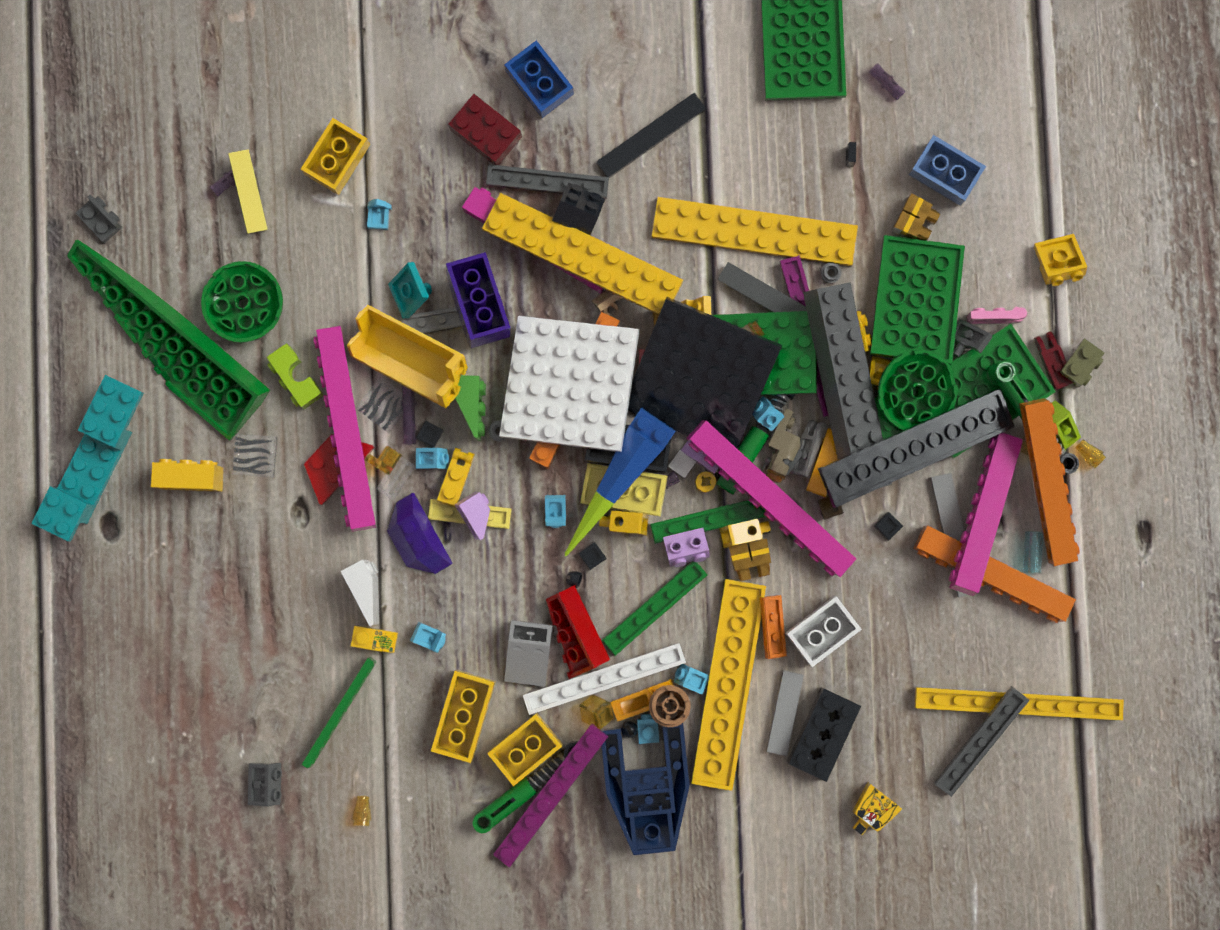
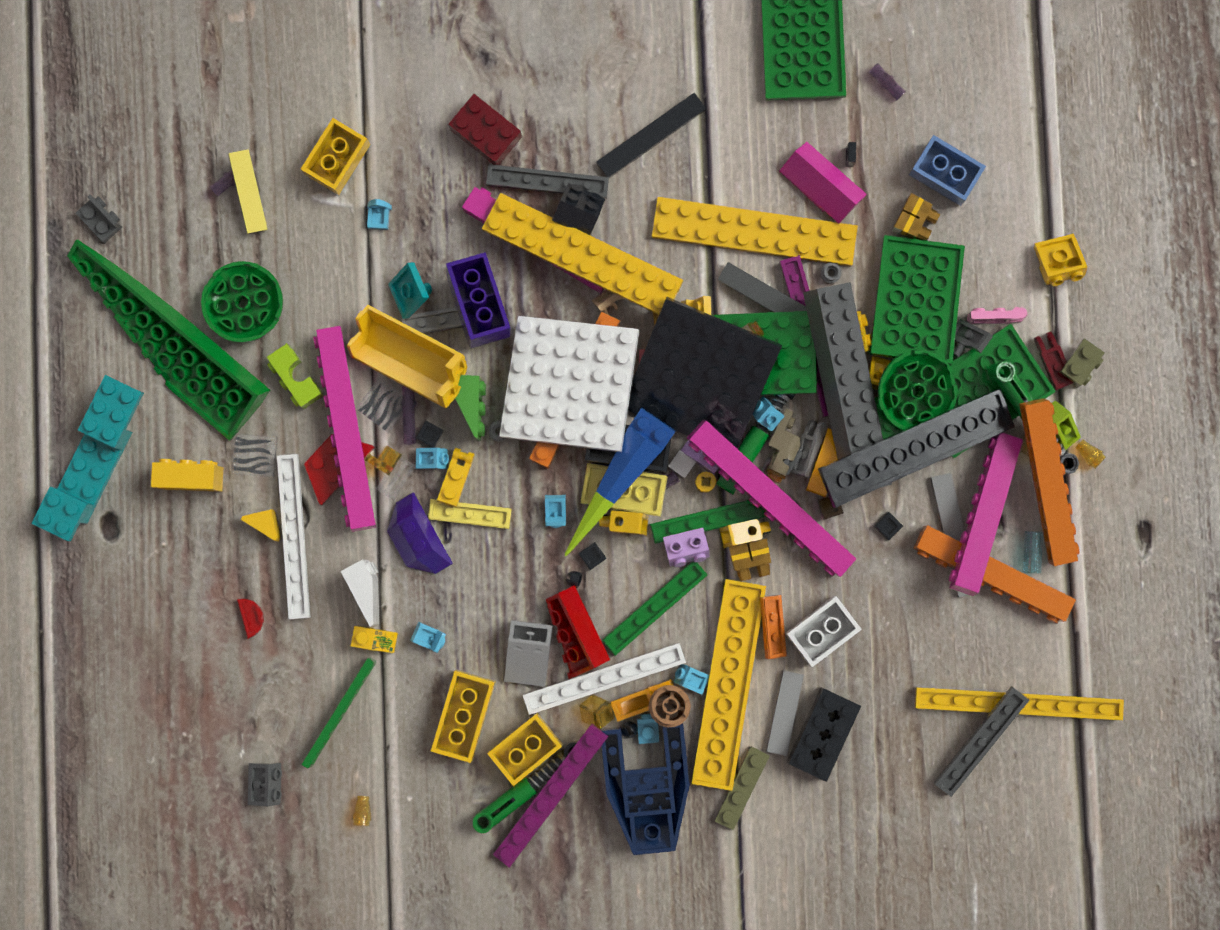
lavender slope [455,492,490,540] -> none
blue brick [504,40,574,118] -> none
yellow torso [852,782,902,835] -> none
none -> red tile [237,599,264,639]
none -> yellow slope [241,509,281,542]
none -> white plate [277,454,311,619]
none -> olive plate [714,746,770,830]
none -> dark pink slope [779,142,867,224]

